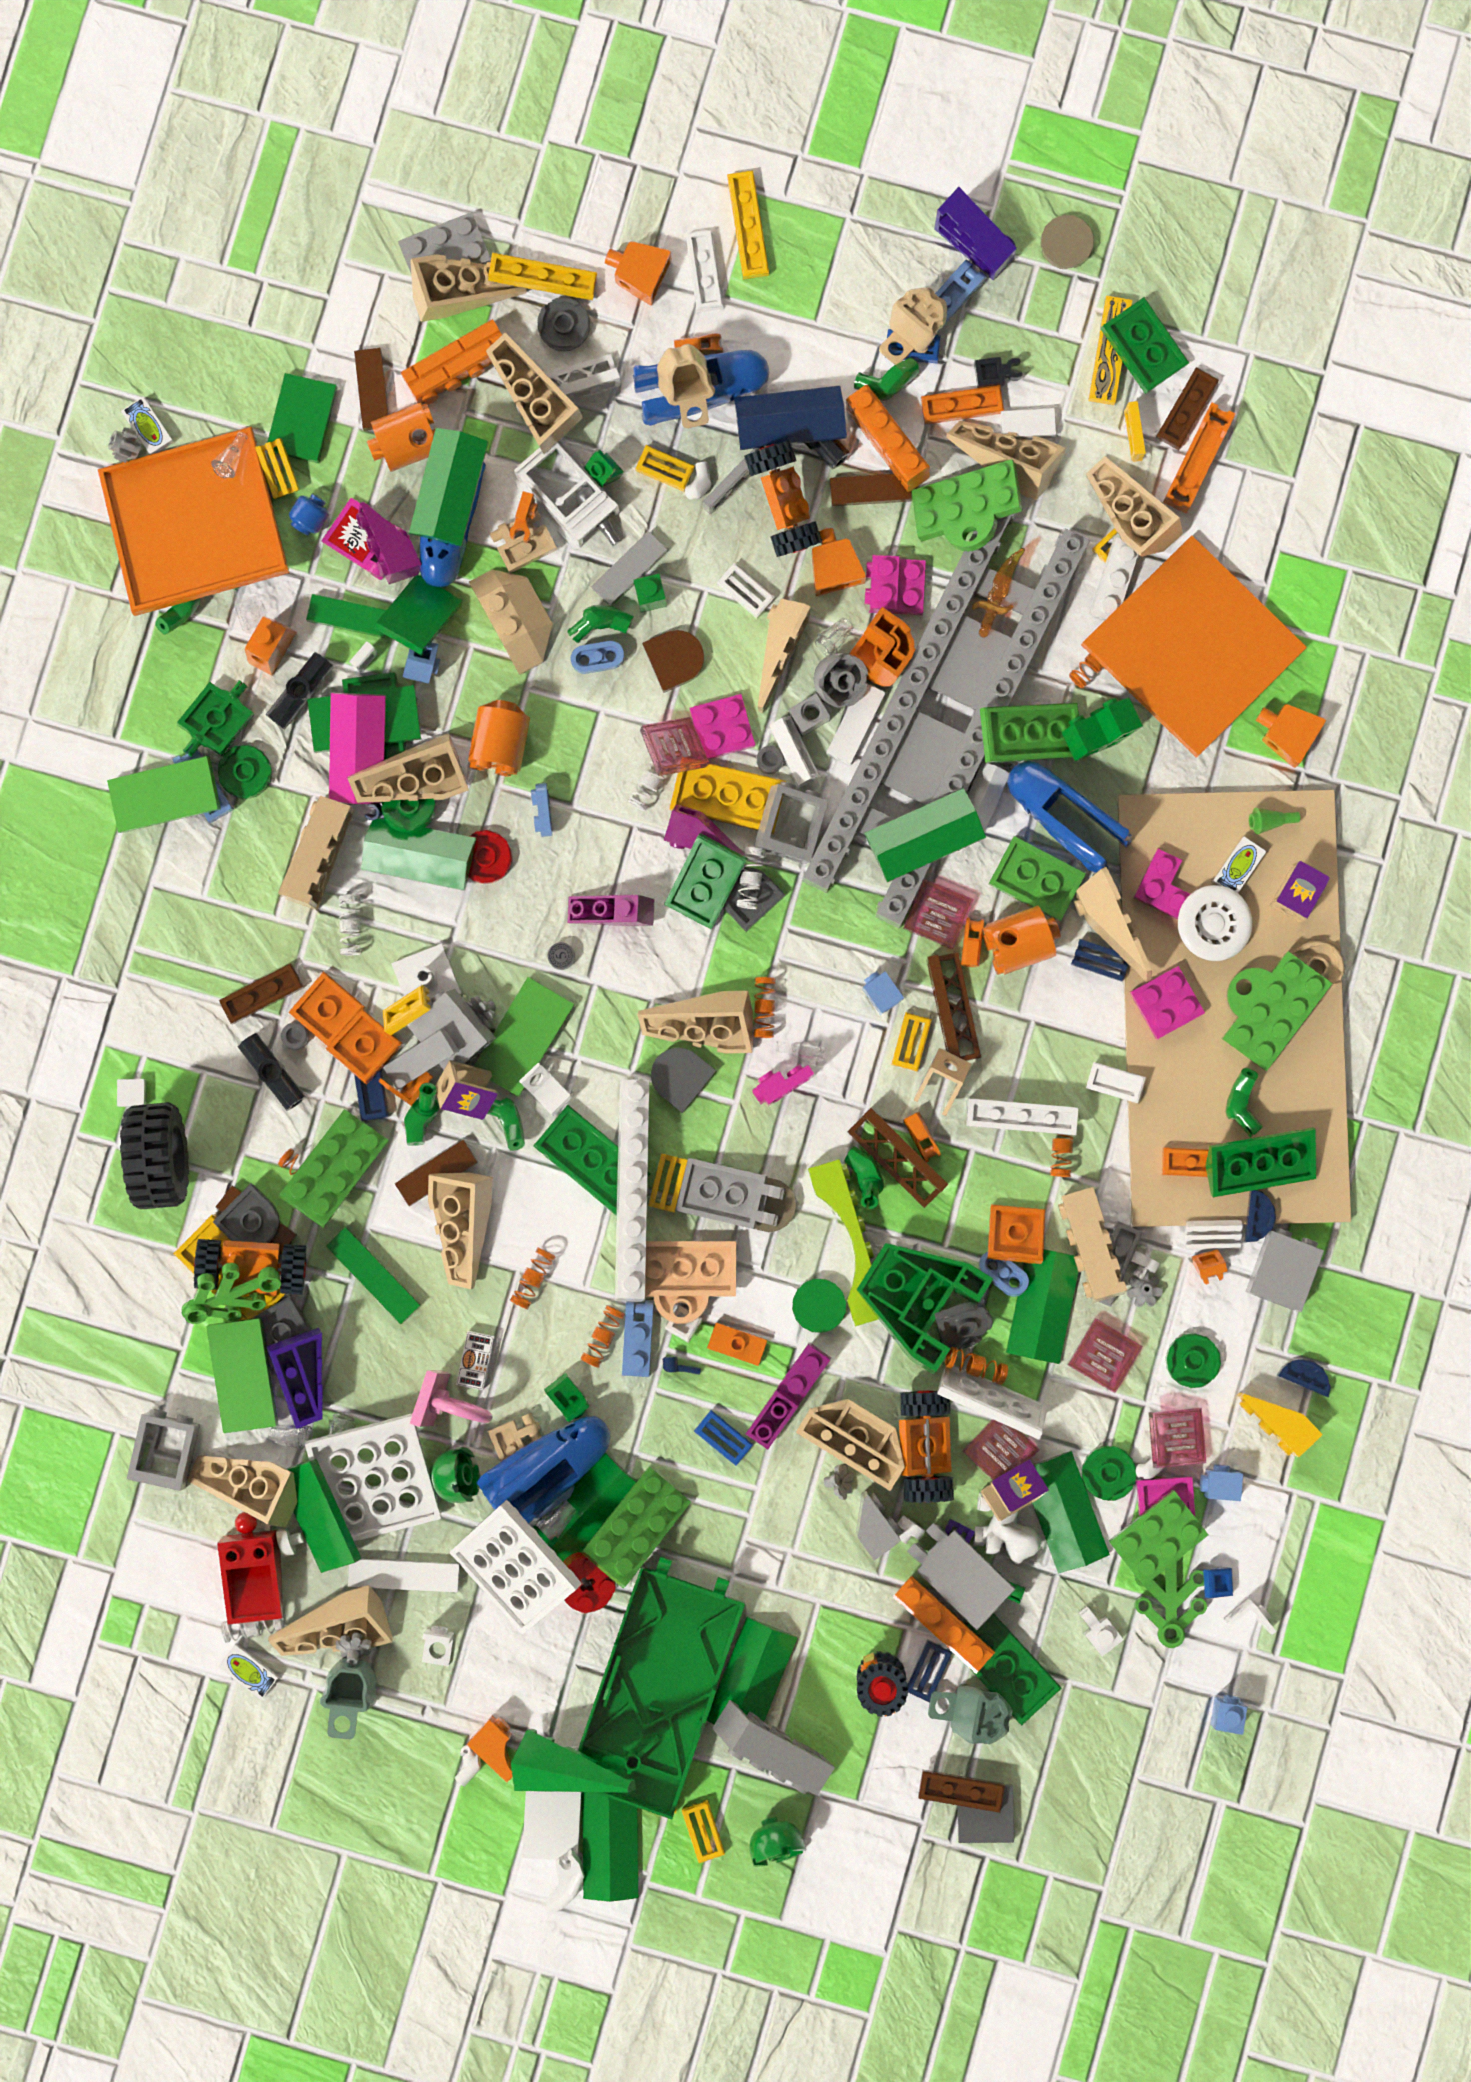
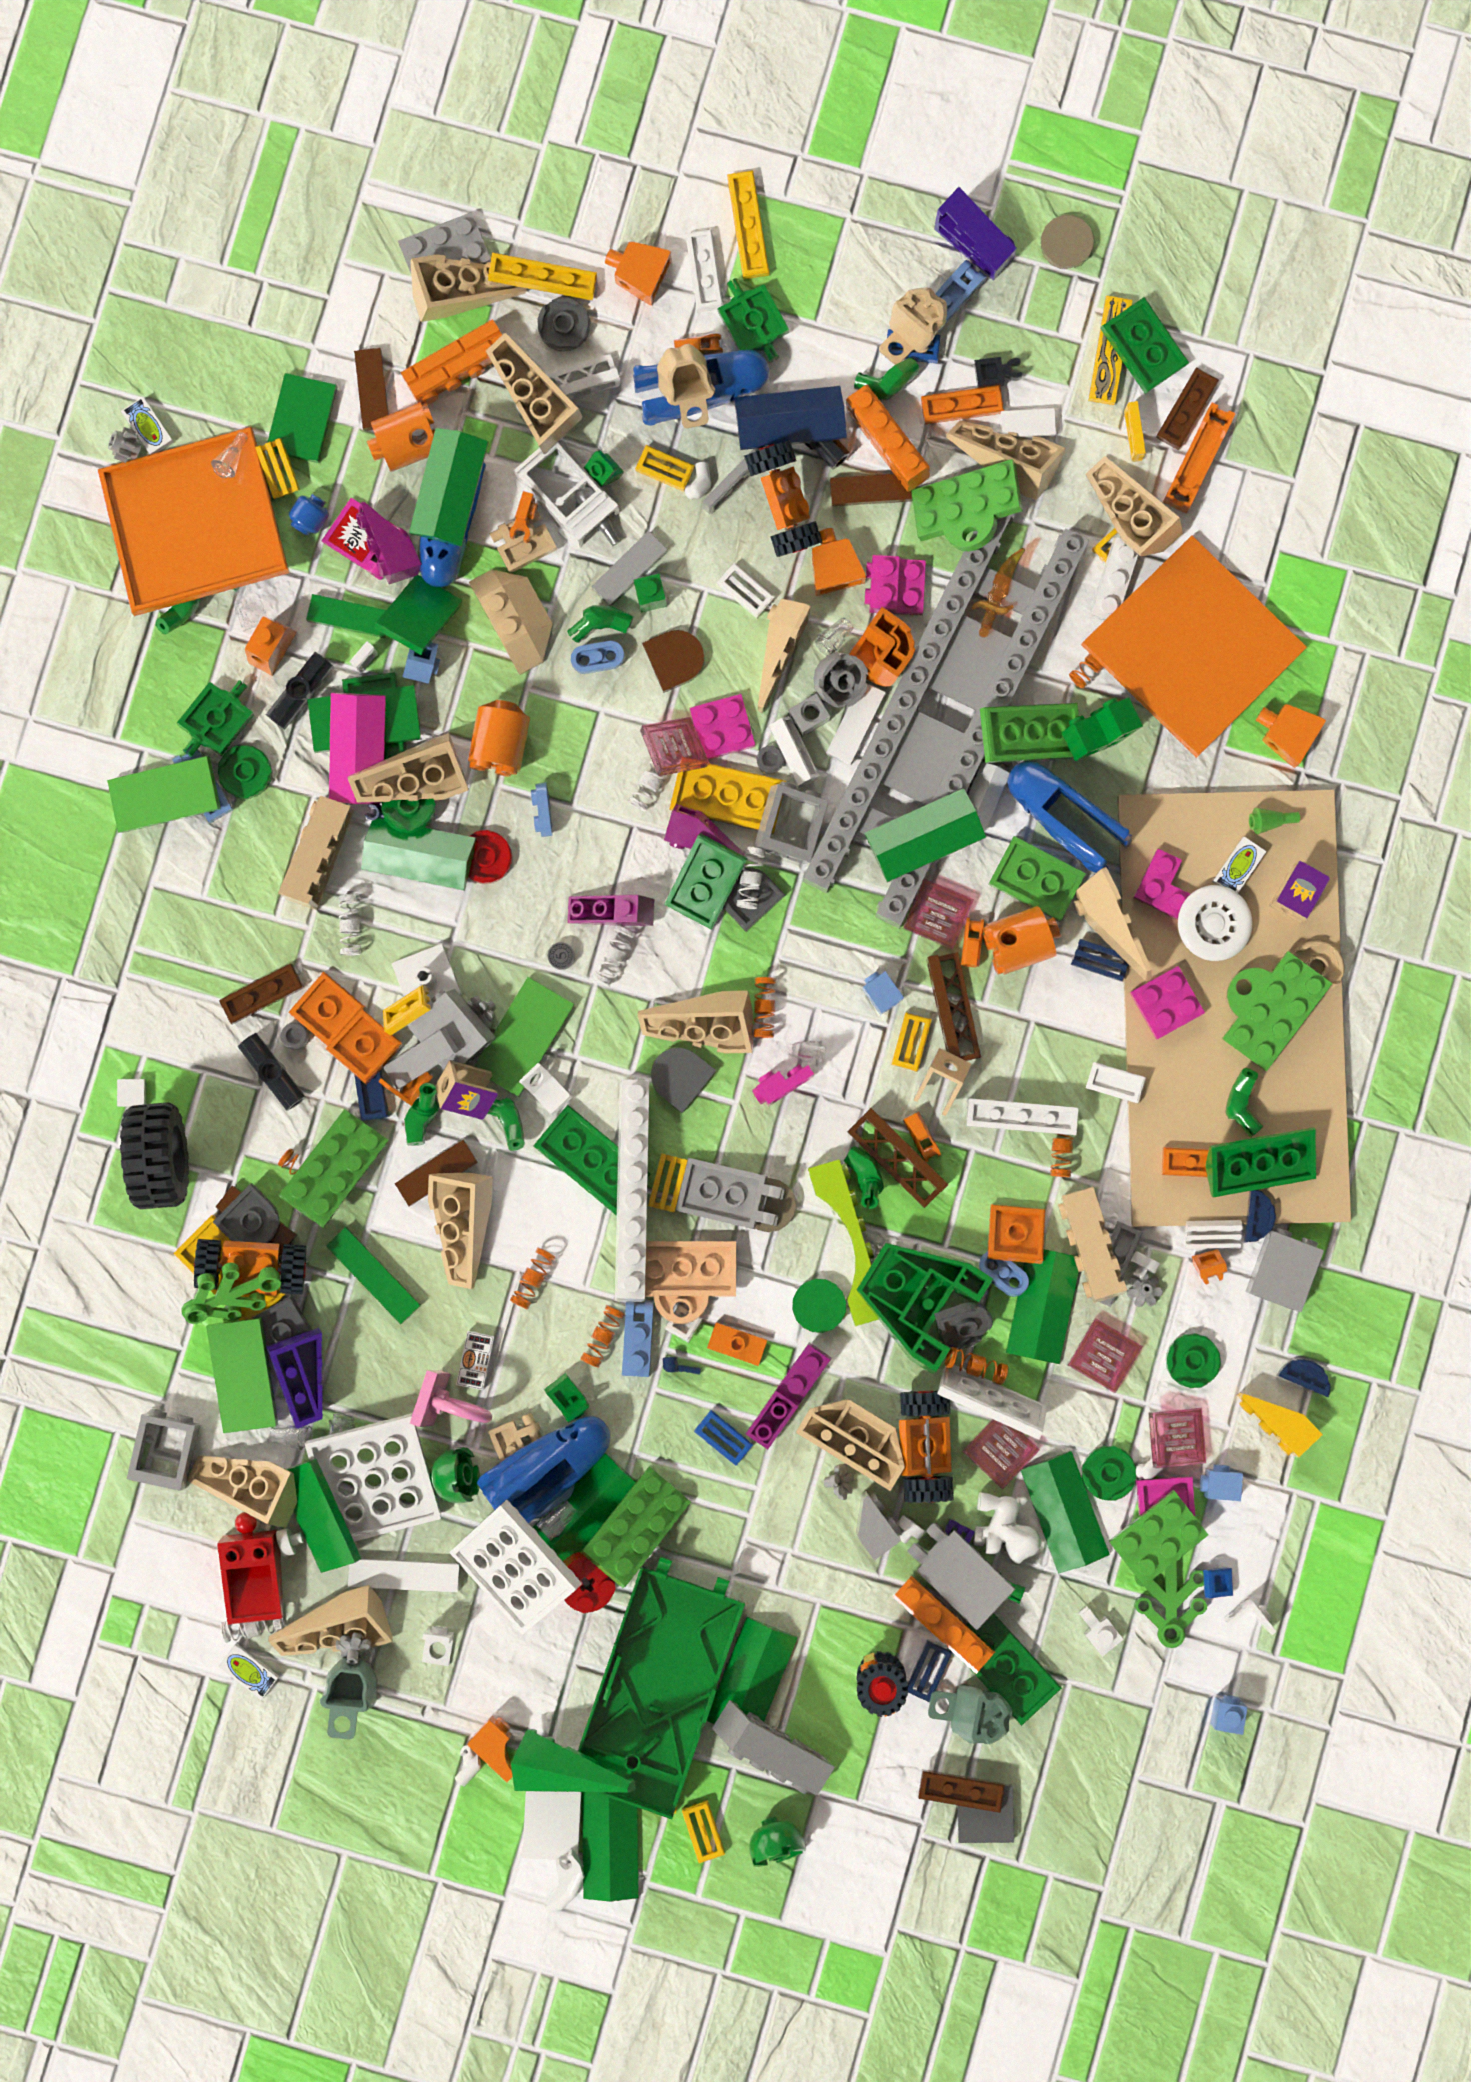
piece [981,1459,1049,1521] -> none
none -> white piece [591,925,635,987]
none -> green plate [717,278,789,362]

